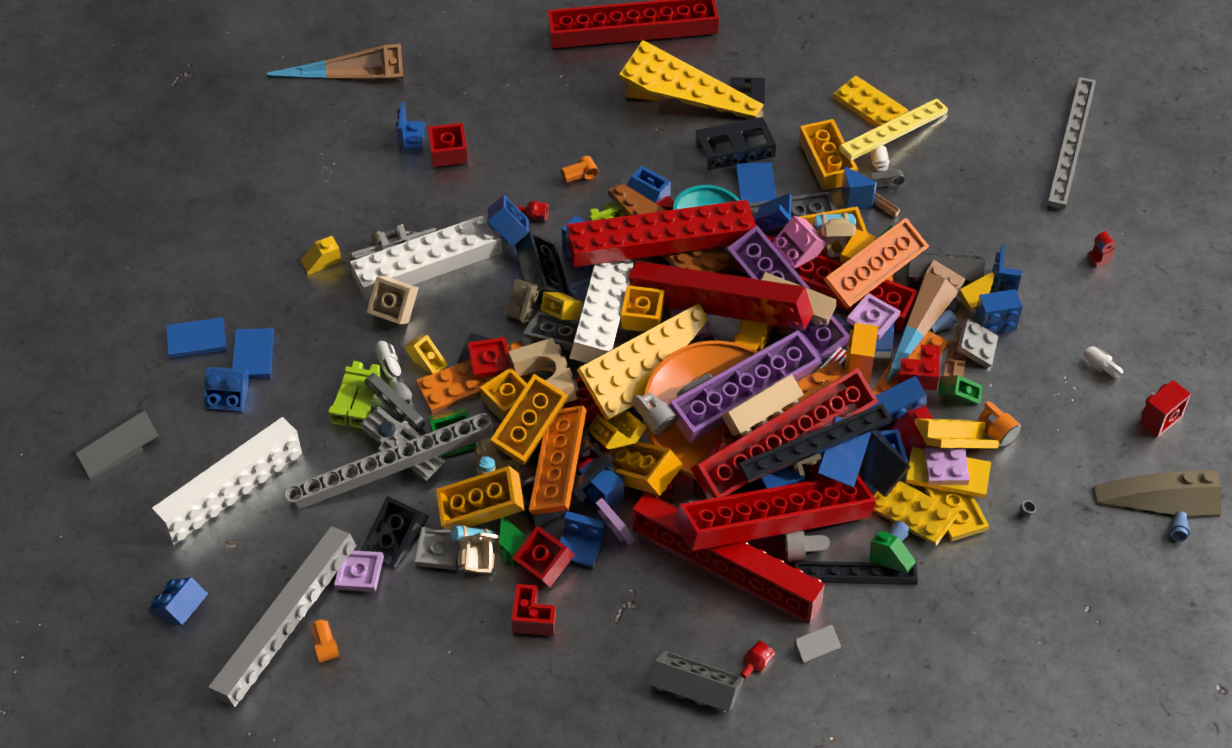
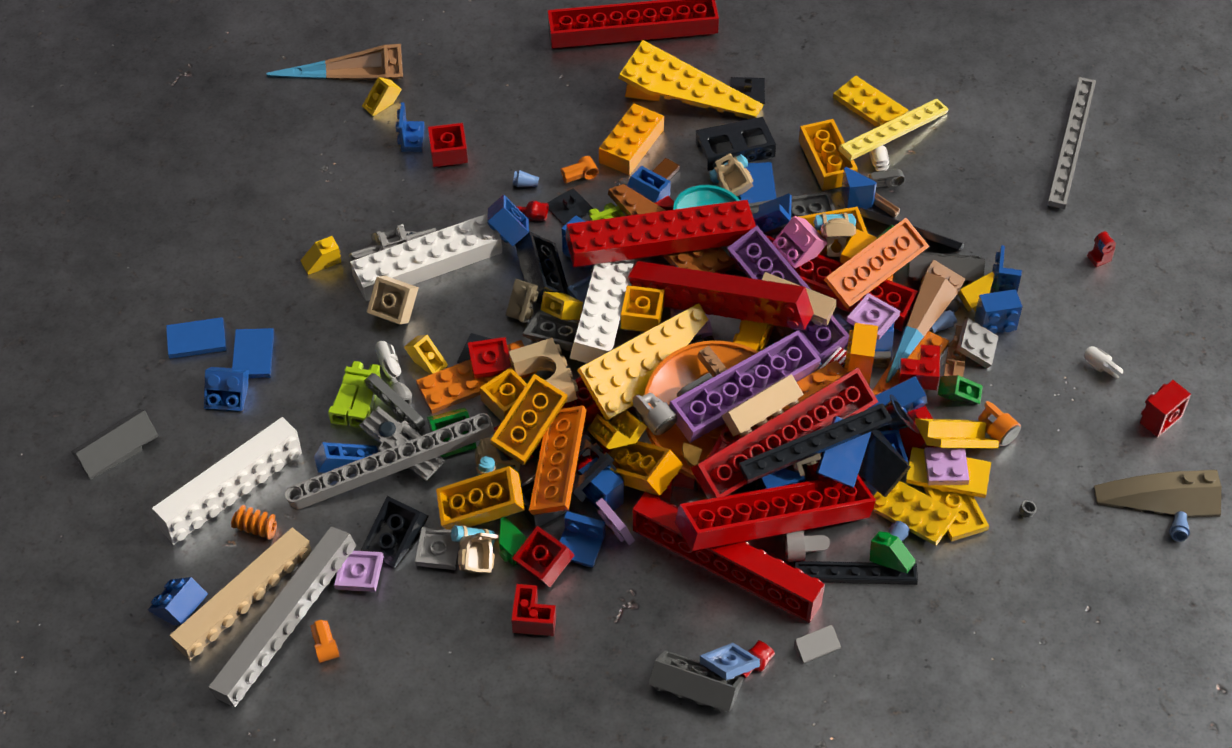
none -> tan brick [169,527,312,660]
none -> orange piece [231,505,277,540]
none -> blue slope [314,442,378,473]
none -> yellow slope [362,77,402,116]
none -> medium blue cone [512,170,539,188]
none -> black piece [547,188,594,225]
none -> light orange brick [599,103,664,176]
none -> reddish brown tile [653,158,680,180]
none -> pearl gold tile [682,442,703,467]
none -> medium nougat piece [697,346,727,377]
none -> medium blue plate [700,643,760,680]
none -> tan piece [709,153,753,196]
none -> black tile [859,207,965,250]
none -> black piece [884,394,920,434]

